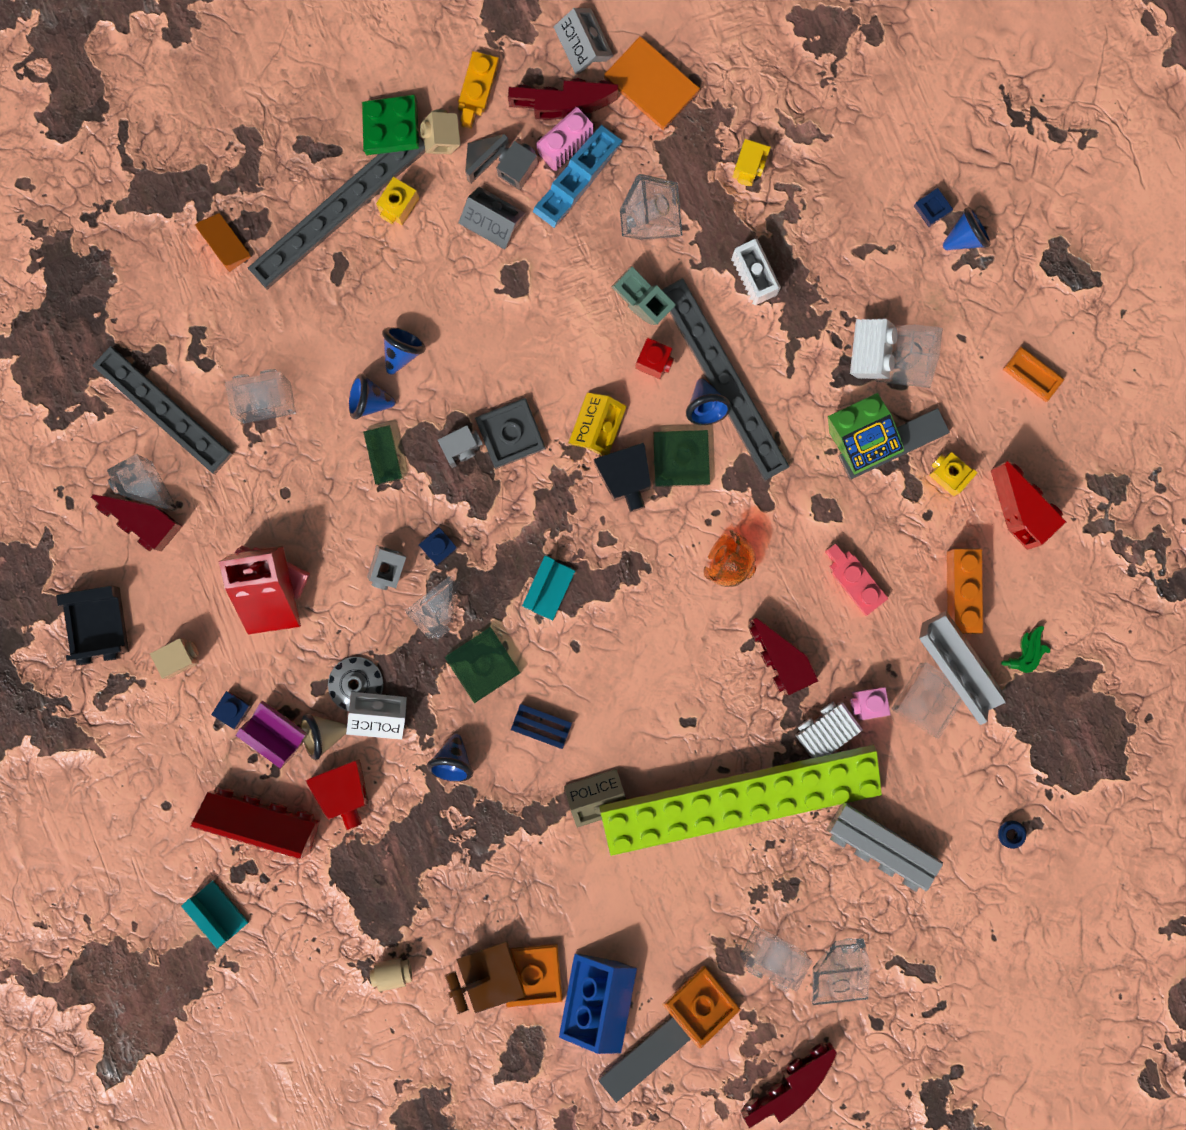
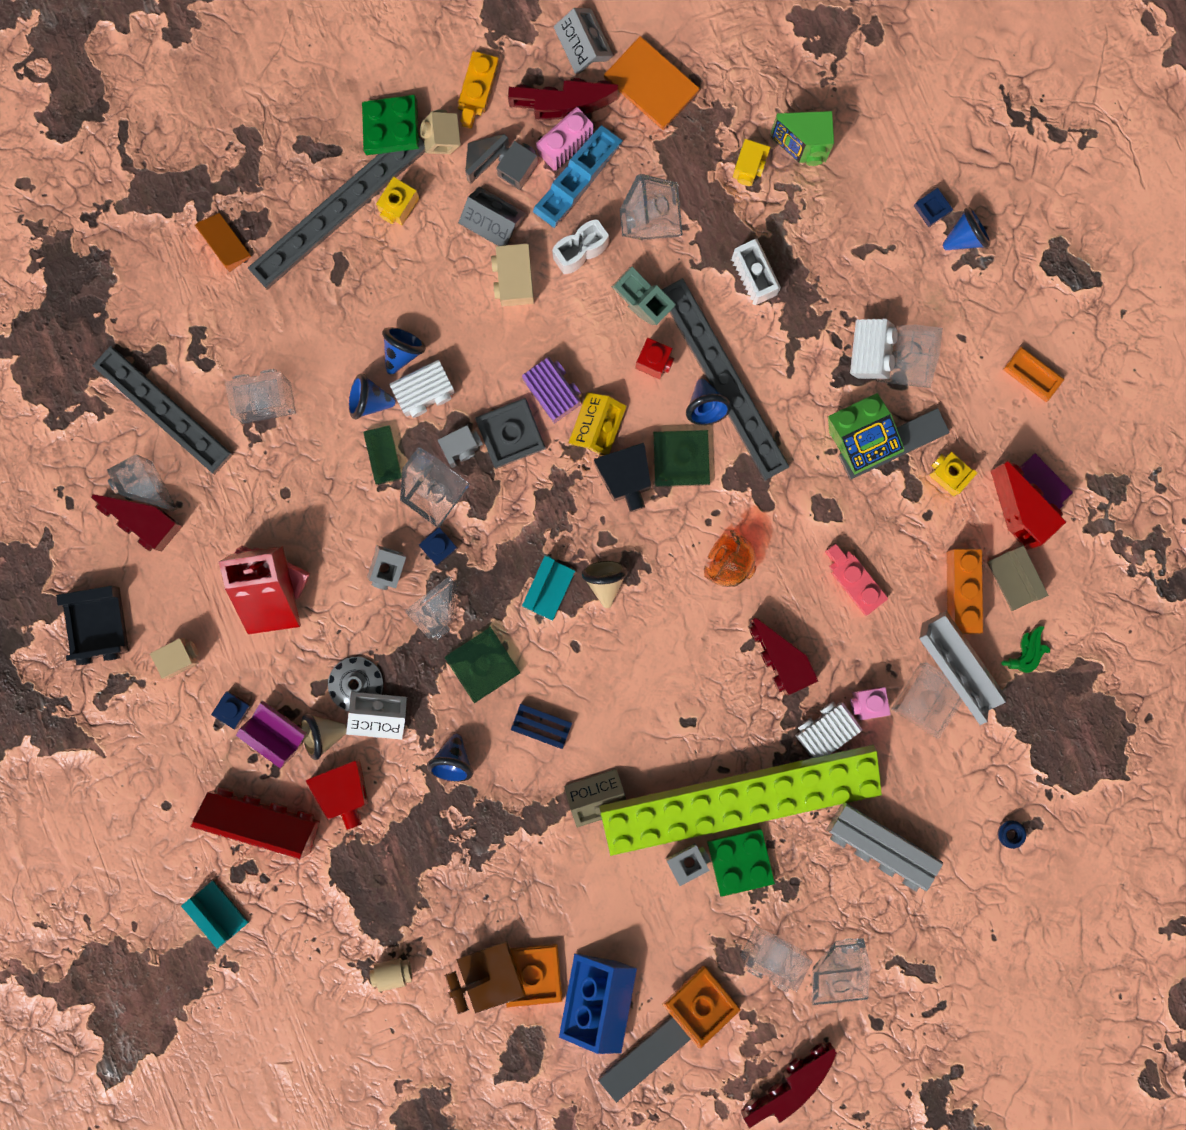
none -> white brick [389,360,455,418]
none -> clear slope [400,447,470,528]
none -> tan brick [491,244,534,307]
none -> medium lavender brick [522,357,582,424]
none -> white brick [552,219,609,274]
none -> tan hat [582,561,628,608]
none -> light grey brick [665,843,711,886]
none -> green plate [707,828,775,897]
none -> bright green slope [771,111,834,166]
none -> dark tan panel [987,546,1049,611]
none -> magenta panel [1020,453,1073,509]

